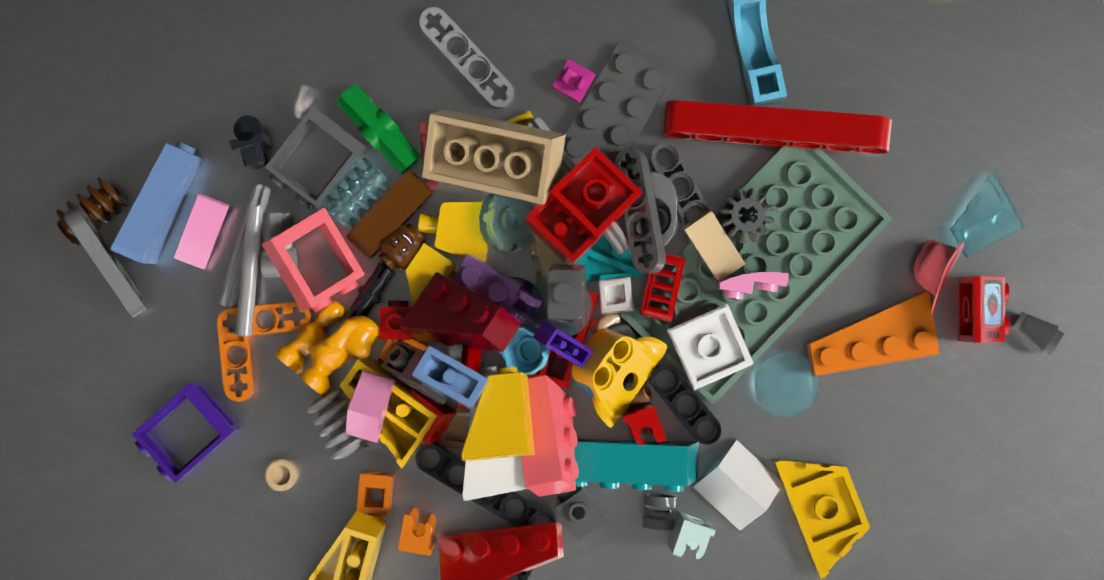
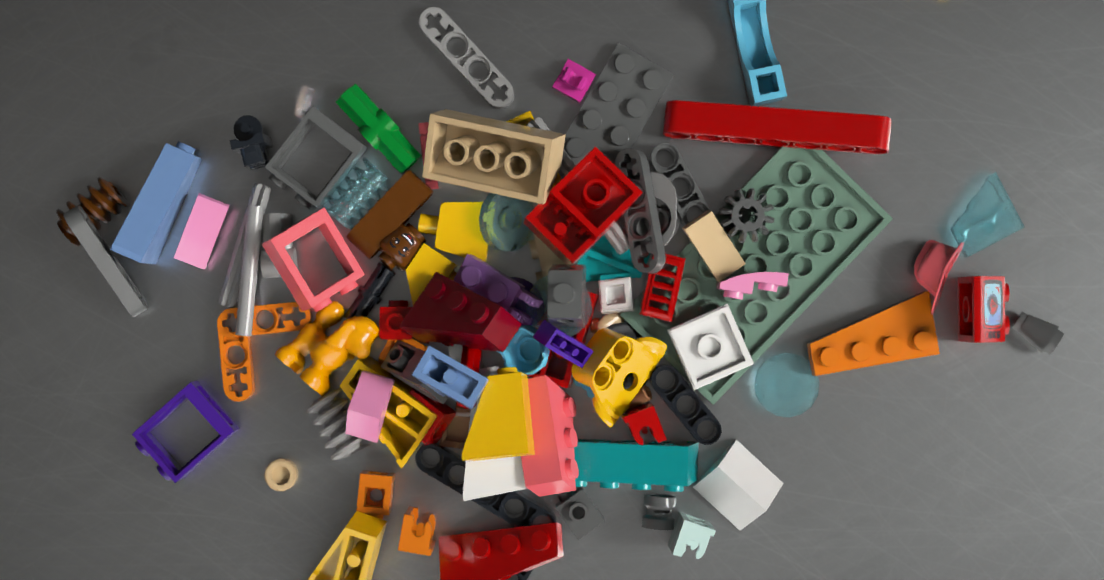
yellow wing [774,460,870,579] -> none

